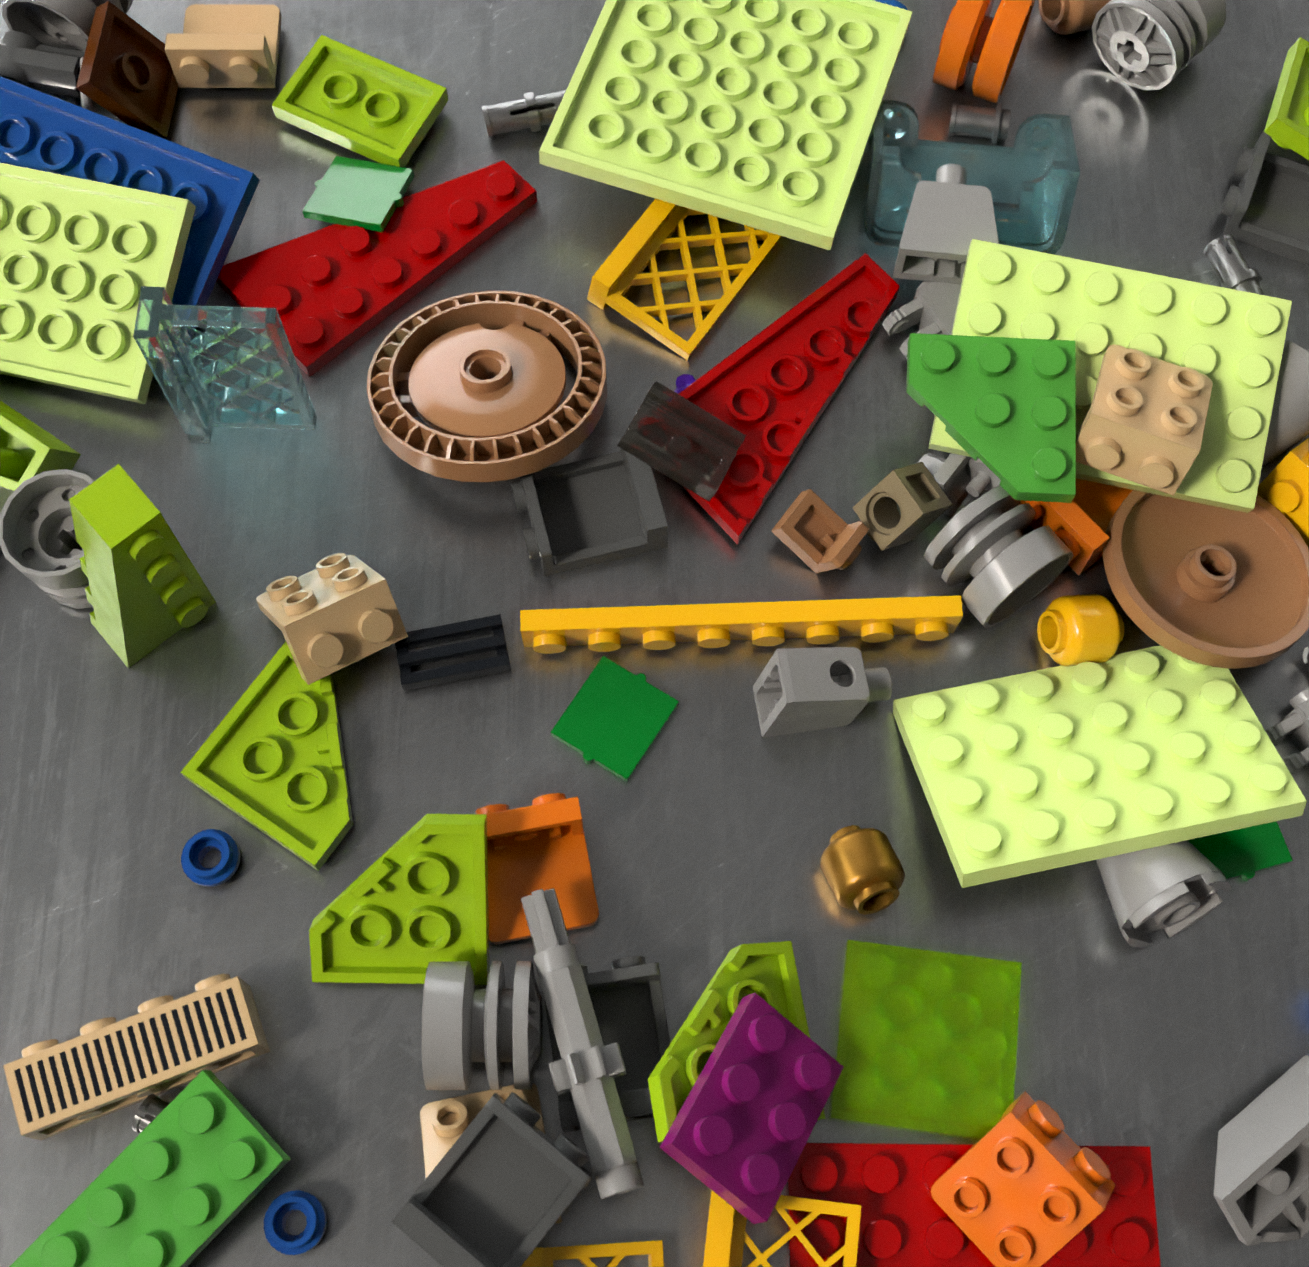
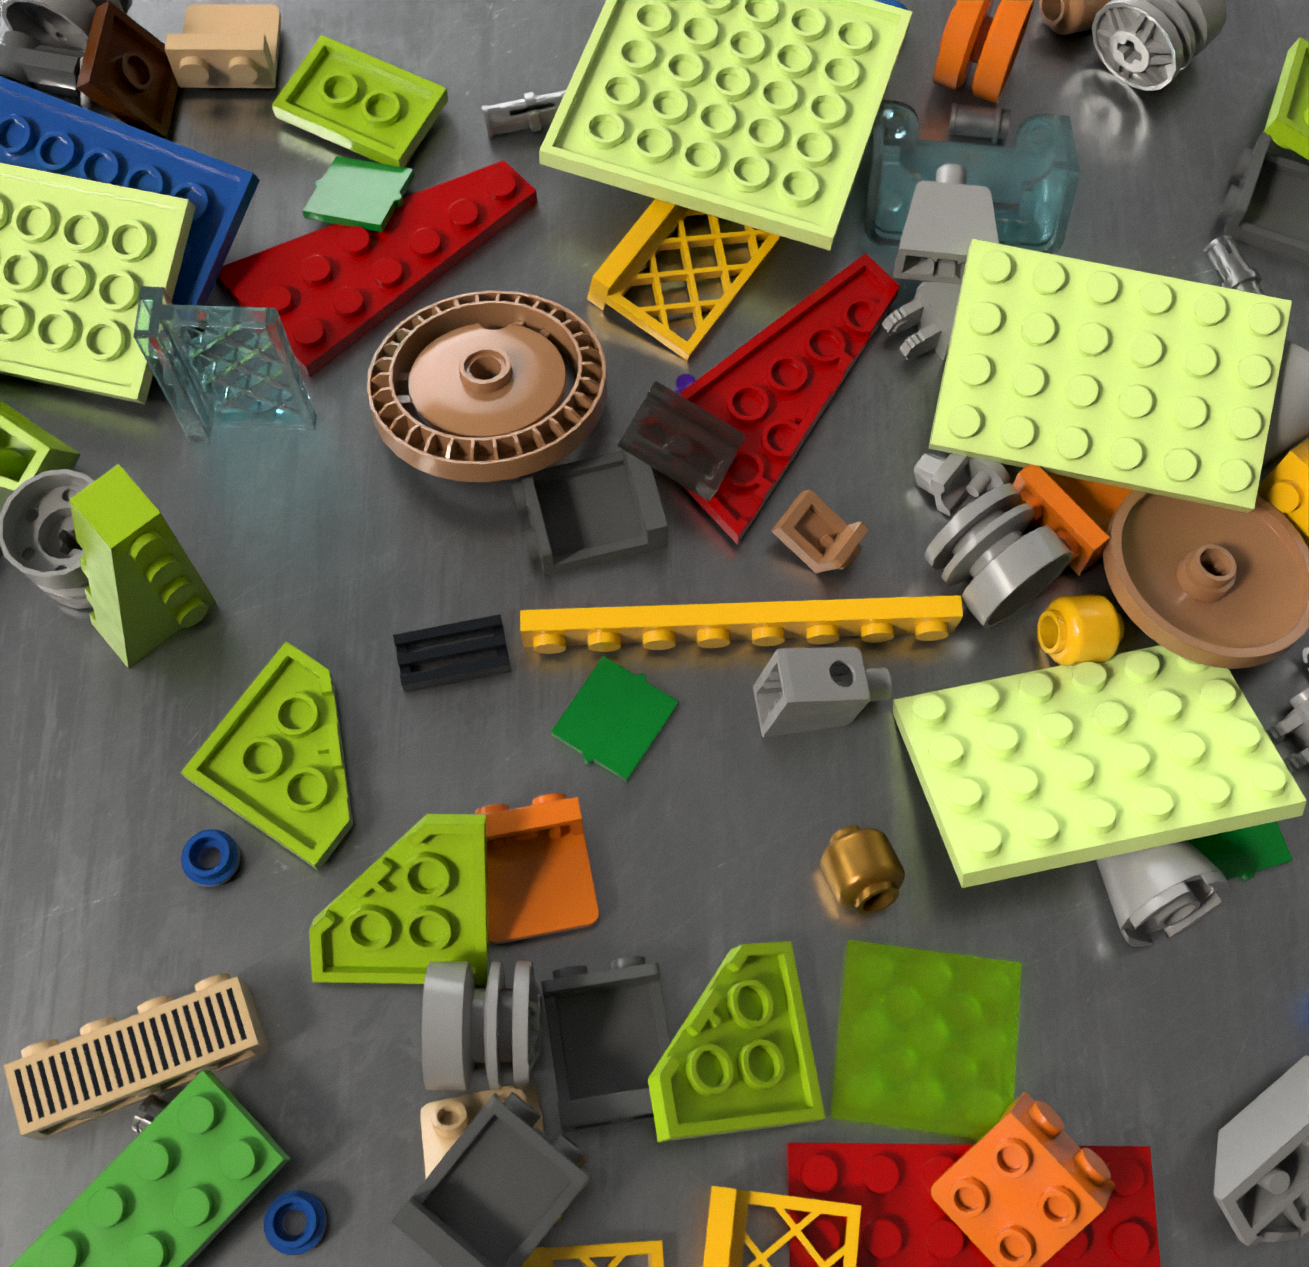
tan bracket [256,553,408,685] -> none
light grey piece [521,888,644,1200] -> none
magenta plate [659,992,844,1224] -> none
dark tan brick [852,462,953,551] -> none
bright green plate [906,333,1076,503] -> none
tan bracket [1076,345,1213,496] -> none

